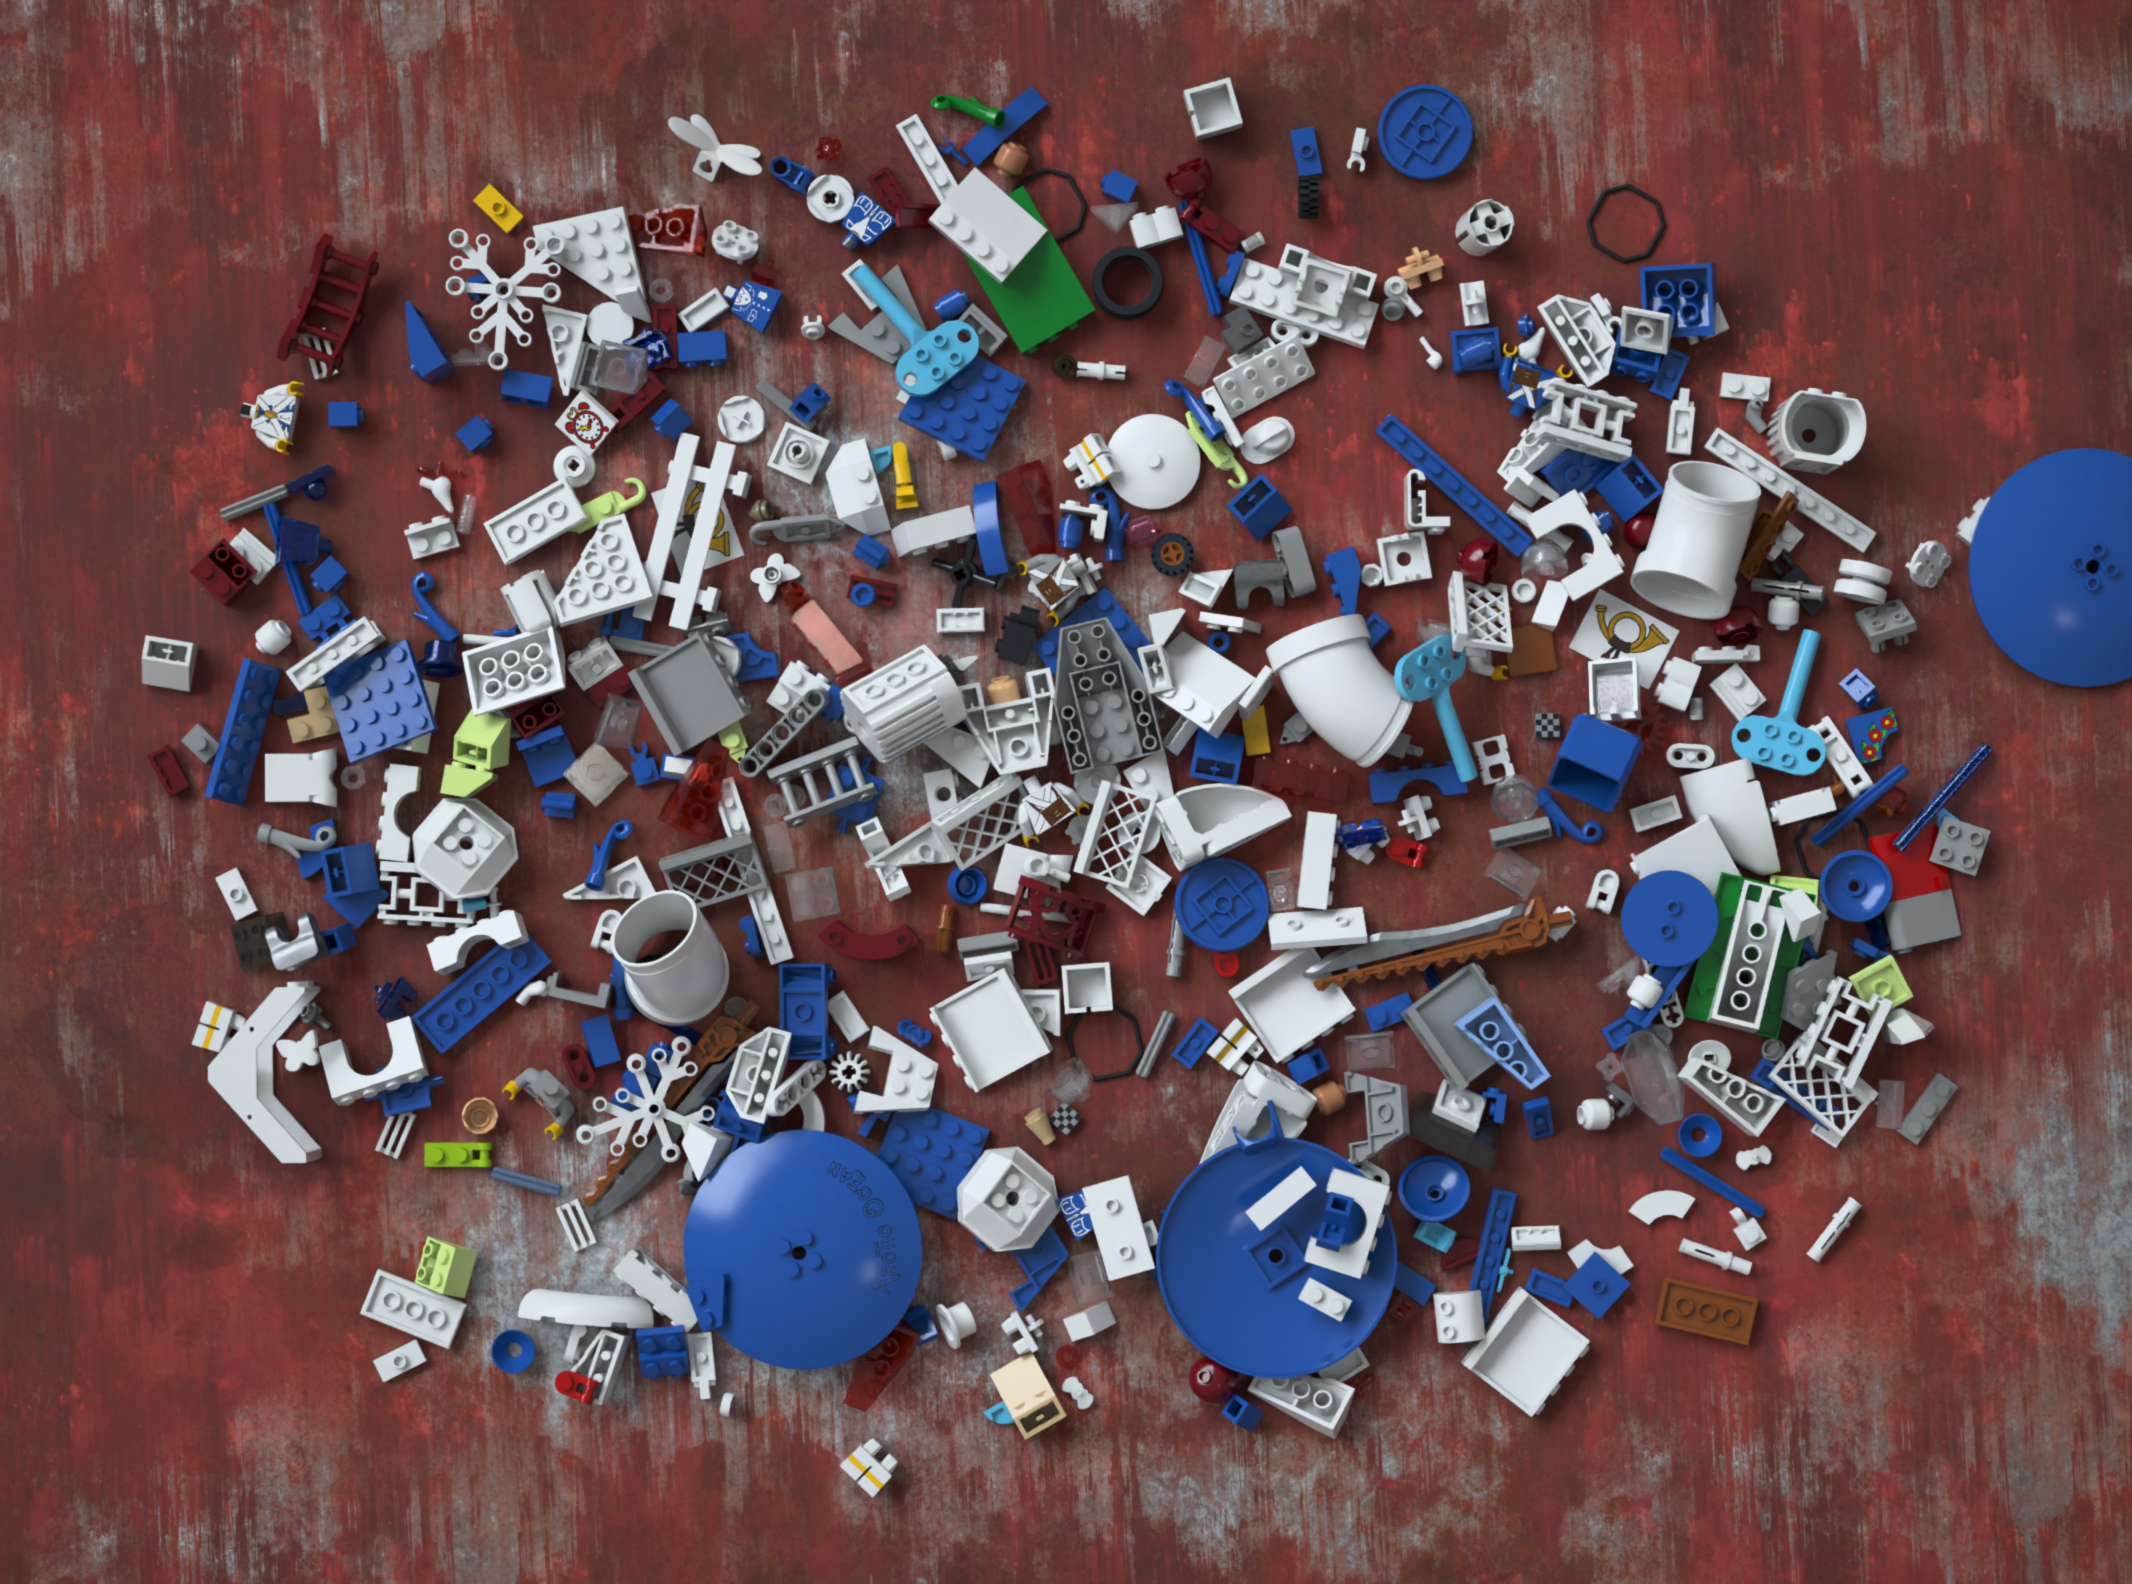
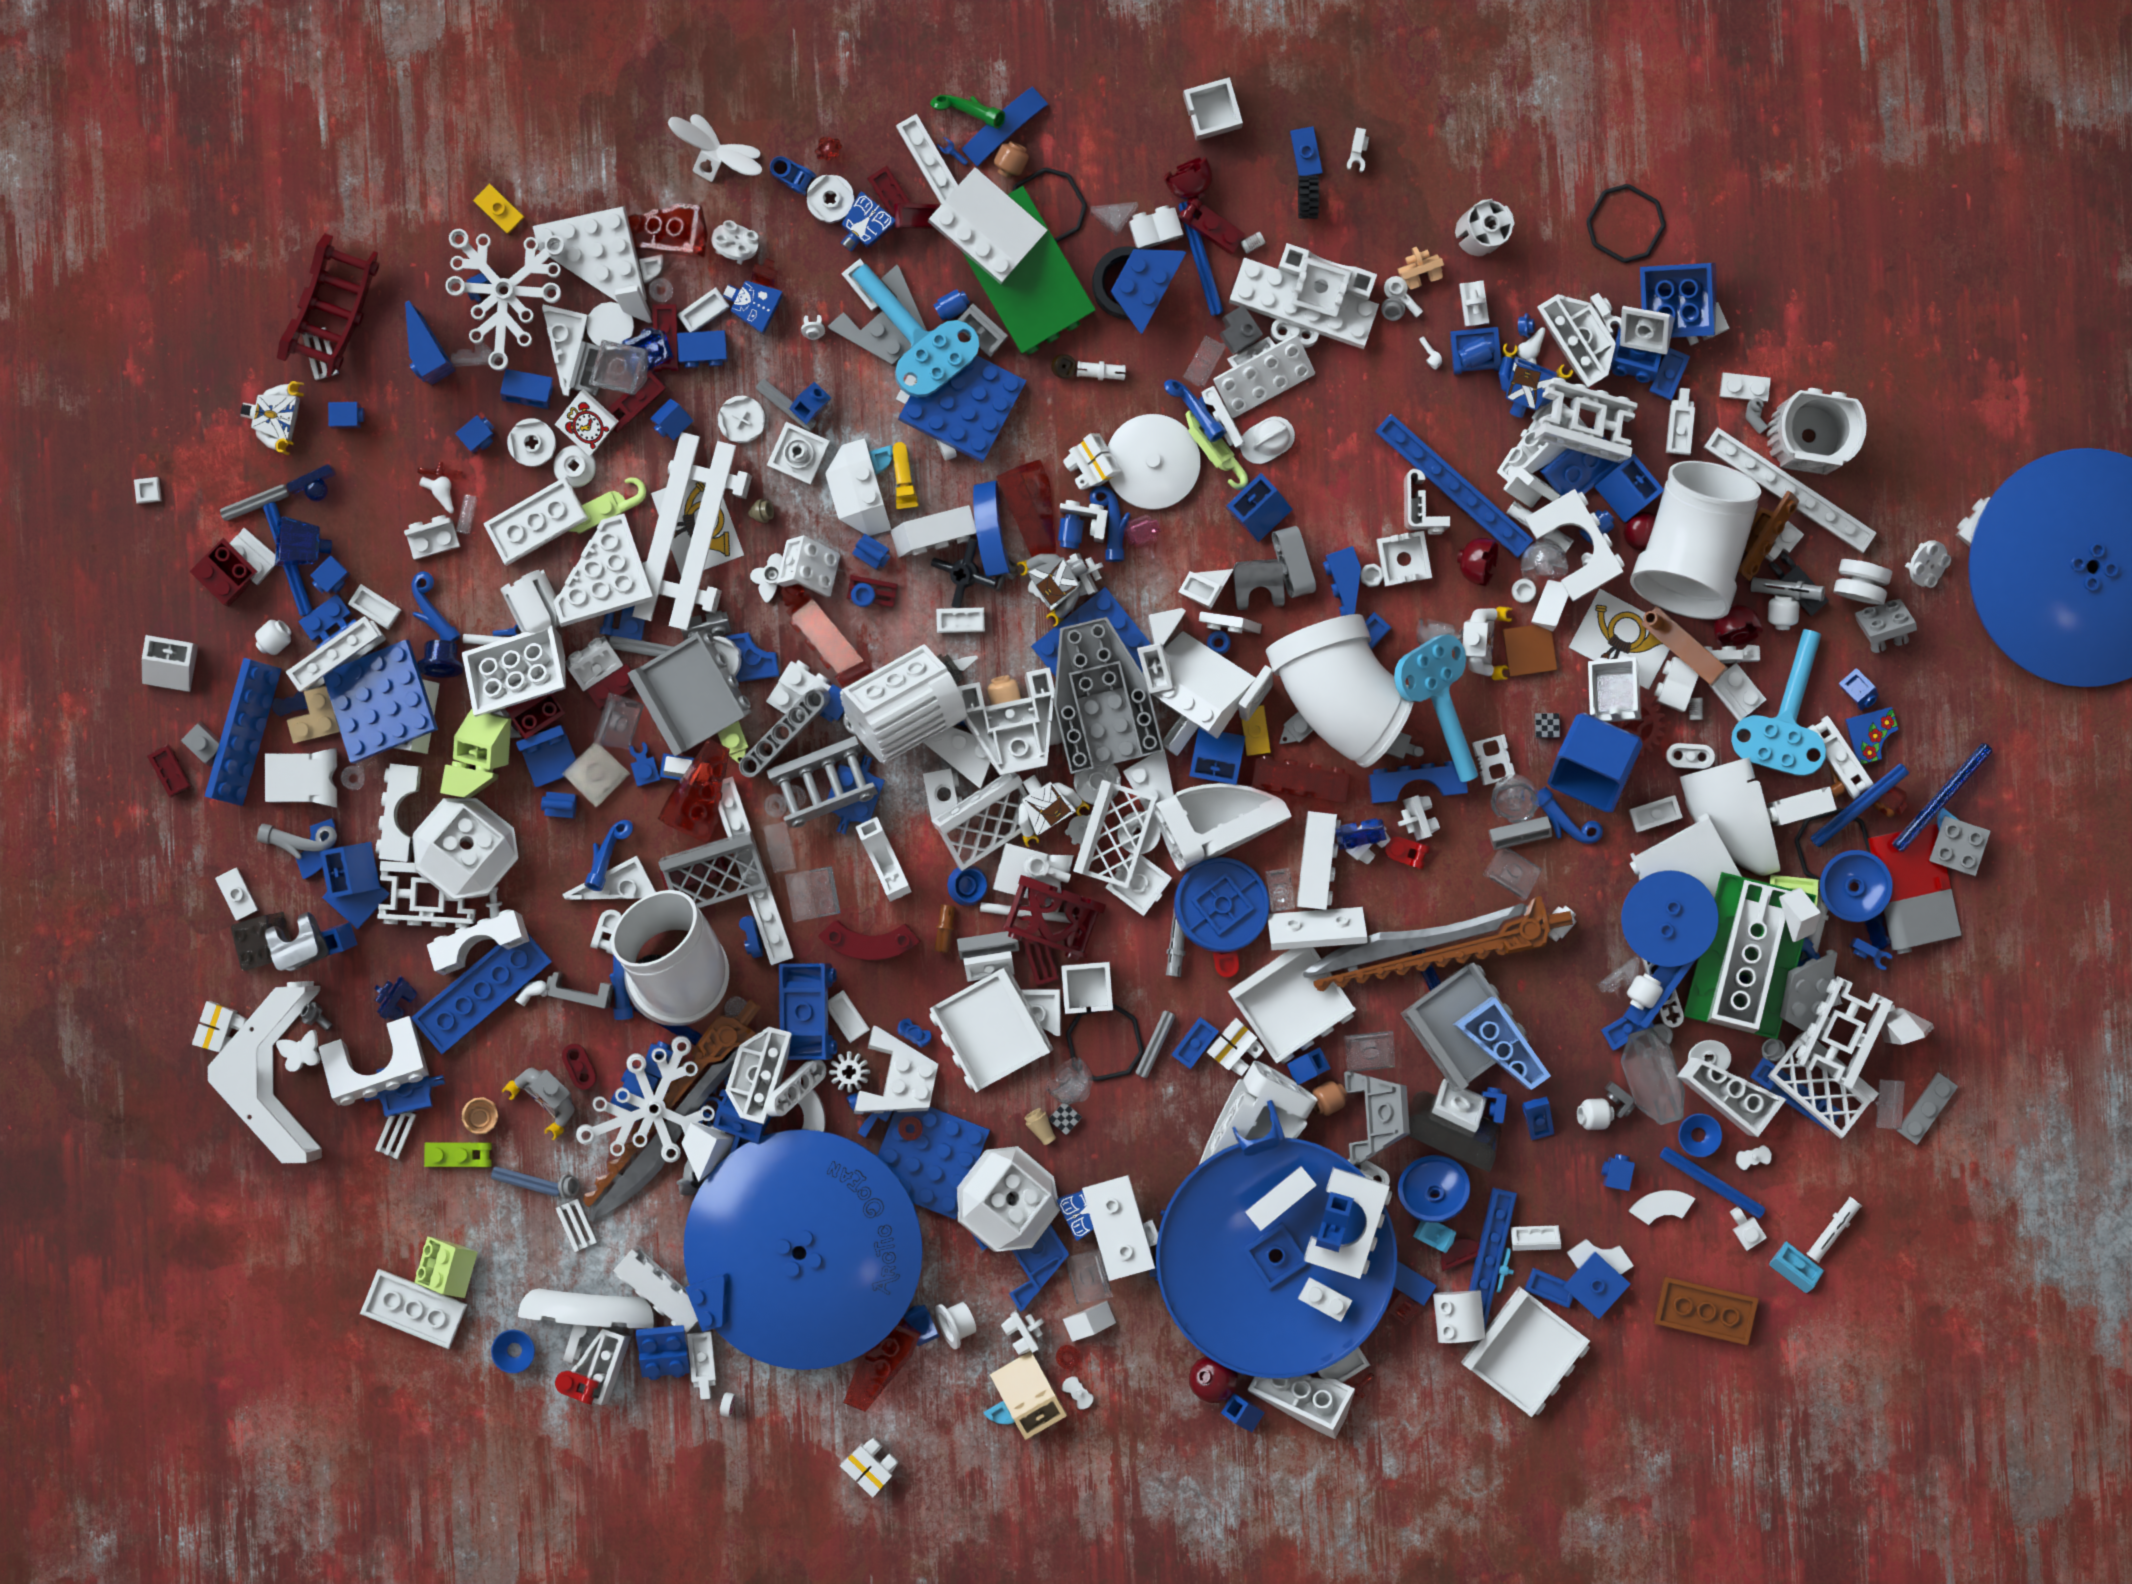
white plate [373,1339,427,1382] -> none
medium azure tile [462,896,487,913] -> none
blue hinge [580,1014,621,1068] -> none
light grey plate [749,513,845,545] -> none
white wing [864,821,954,869] -> none
black hinge [994,605,1041,666] -> none
blue brick [1100,169,1138,206] -> none
black wheel [1151,533,1194,576] -> none
blue plate [1216,250,1245,298] -> none
blue plate [1363,992,1412,1032] -> none
blue plate [1377,84,1473,180] -> none
white fence [1447,571,1513,653] -> none
white plate [1586,869,1619,915] -> none
clear plate [1596,1052,1625,1081] -> none
white pin [1679,1238,1752,1275] -> none
white piece [1811,1124,1842,1148] -> none
yellowish green tile [1848,954,1914,1019] -> none
none -> white tile [134,477,162,504]
none -> white tile [348,584,402,630]
none -> white plate [507,418,556,467]
none -> light grey plate [558,1175,580,1199]
none -> white tile [639,255,663,284]
none -> white bracket [776,535,840,597]
none -> clear red plate [898,1116,922,1140]
none -> blue wing [1111,249,1186,334]
none -> blue brick [1601,1154,1635,1191]
none -> dark orange piece [1641,606,1728,686]
none -> medium azure slope [1769,1241,1824,1293]

